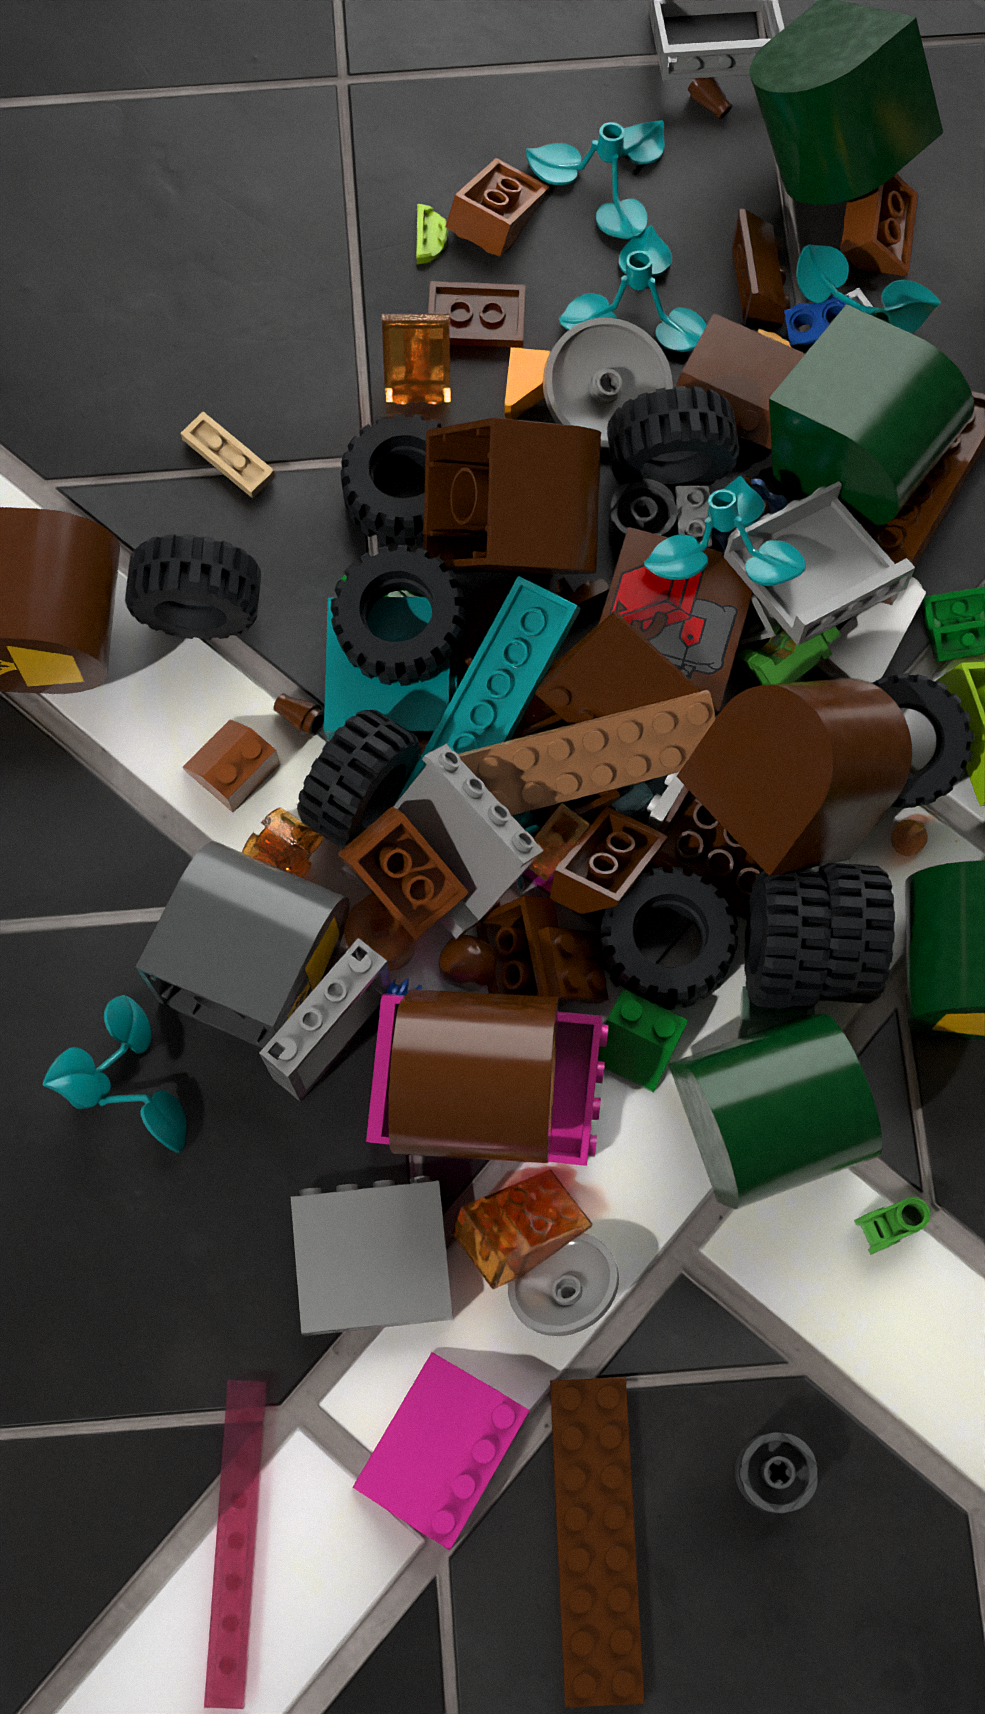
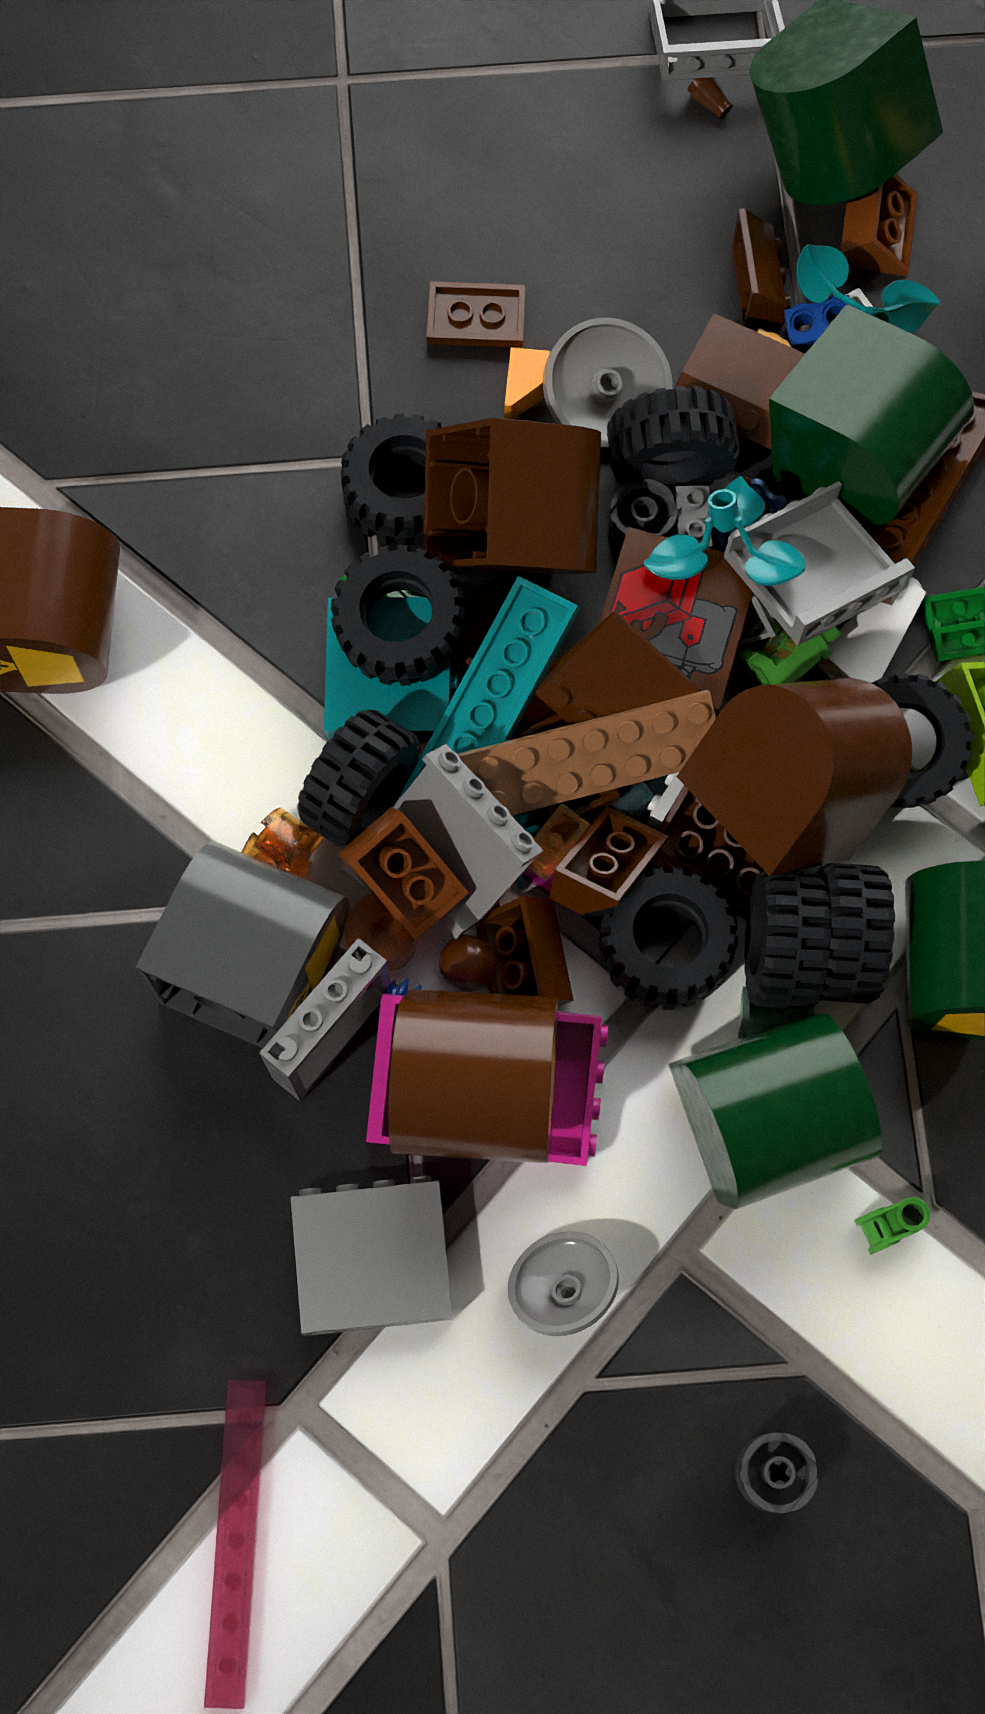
teal plant [42,995,187,1153] -> none
black tyre [125,534,261,640] -> none
tan plate [180,412,276,498] -> none
dark orange slope [182,719,280,812] -> none
reddish brown cone [273,693,324,736] -> none
dark pink slope [353,1352,530,1550] -> none
clear orange slope [382,314,451,404] -> none
lime tile [416,204,449,264] -> none
dark orange slope [445,158,550,257] -> none
clear orange slope [452,1169,593,1289] -> none
teal plant [526,120,665,239] -> none
reddish brown plate [538,927,609,1004] -> none
reddish brown plate [550,1377,644,1708] -> none
reddish brown bracket [556,577,609,619] -> none
teal plant [559,225,707,352] -> none
green slope [598,988,688,1093] -> none
clear orange tile [891,820,928,856] -> none

